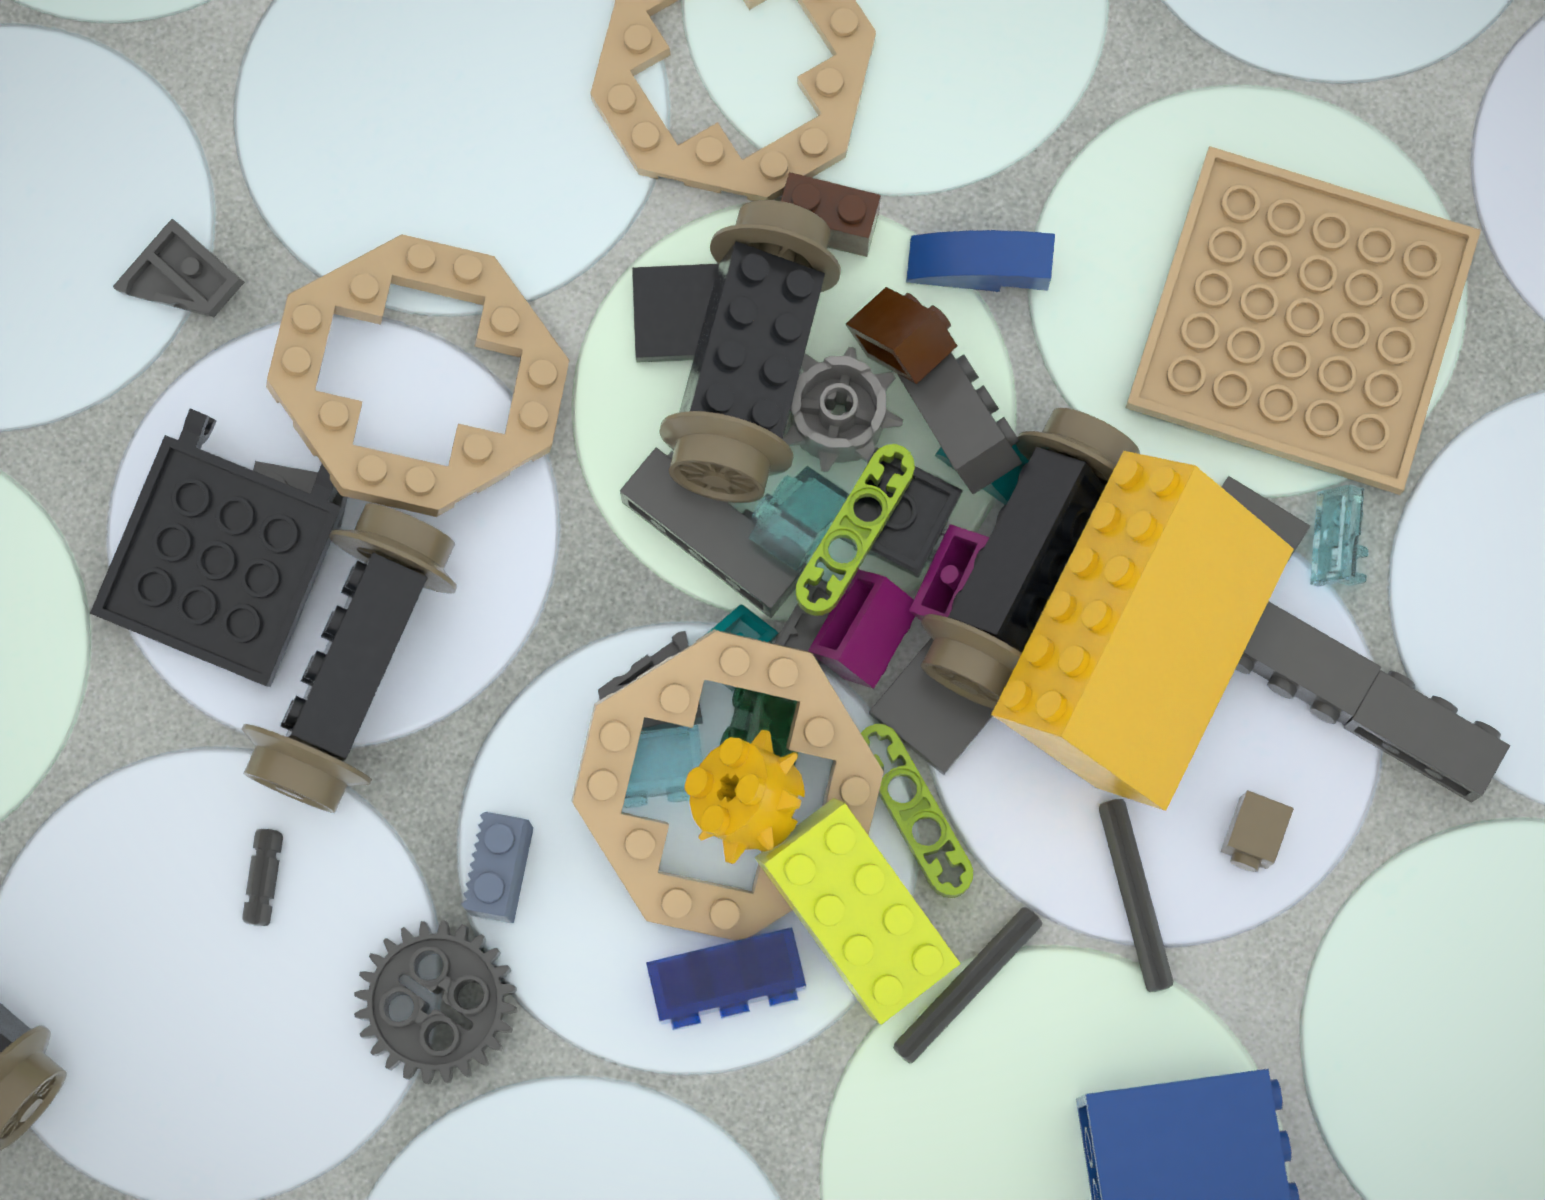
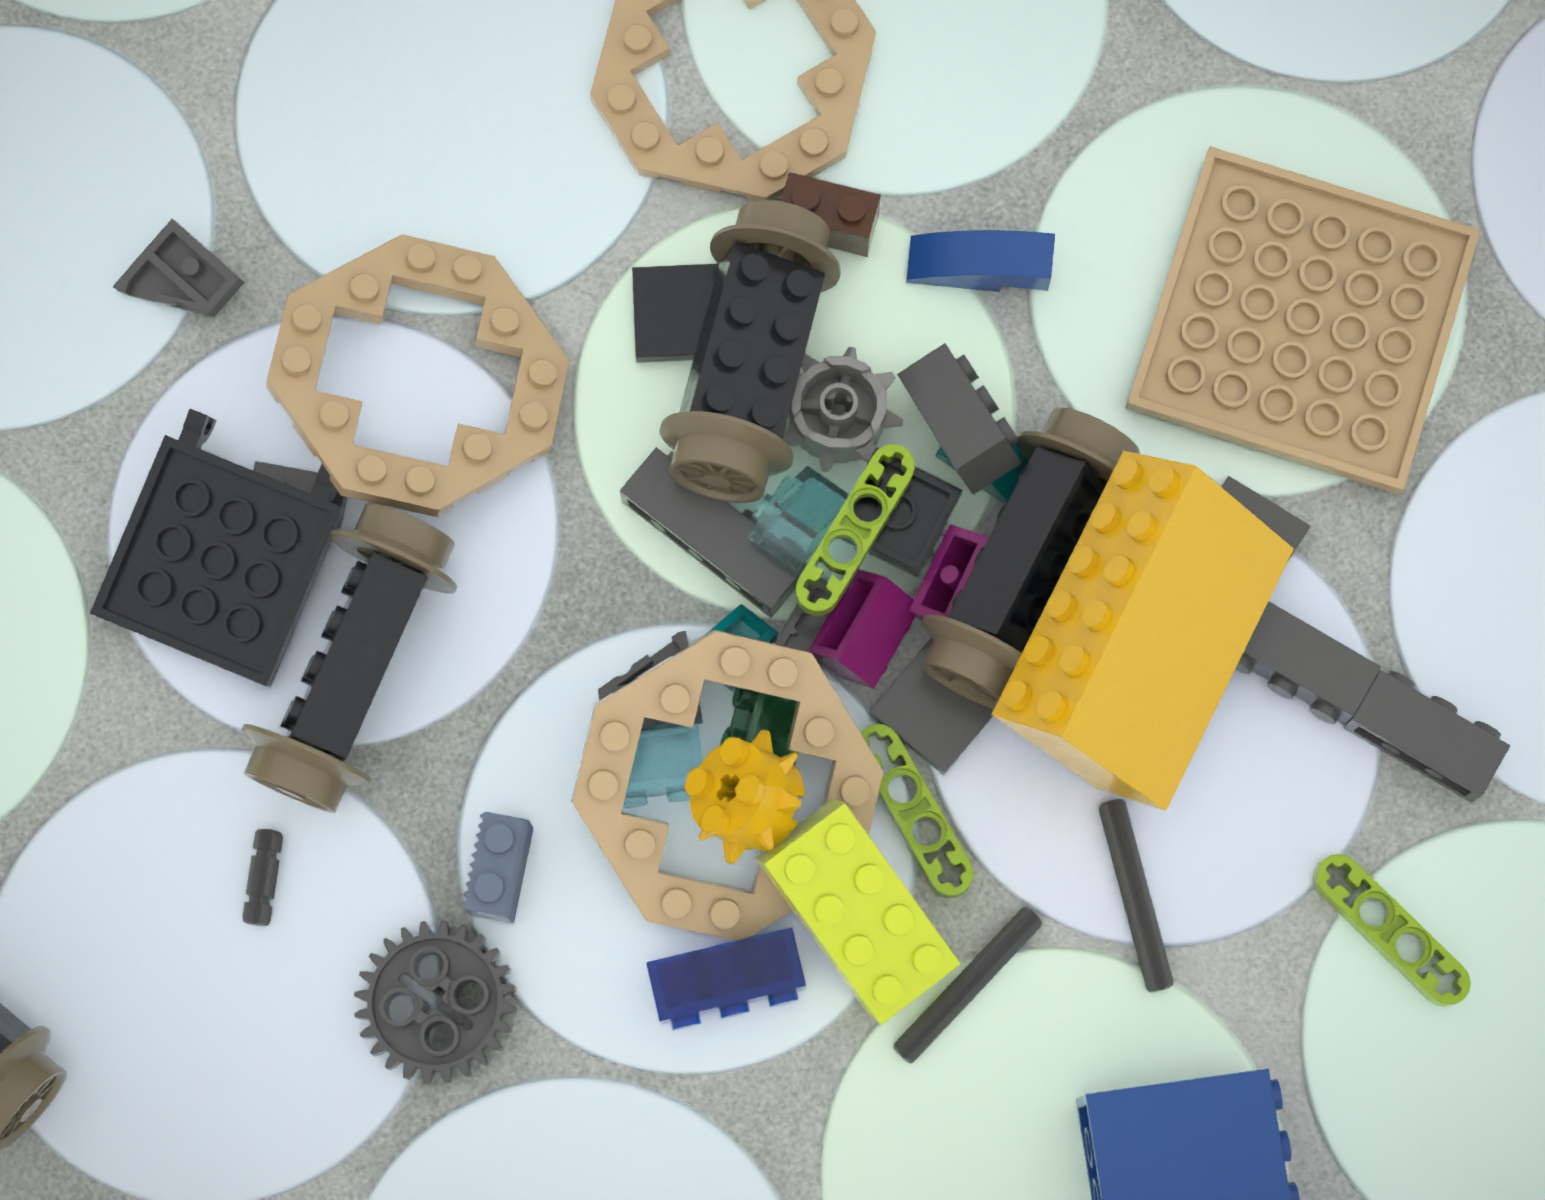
reddish brown piece [845,287,958,384] -> none
dark tan brick [1220,790,1294,872] -> none
clear light blue plate [1310,484,1369,587] -> none
none -> lime beam [1313,854,1471,1007]

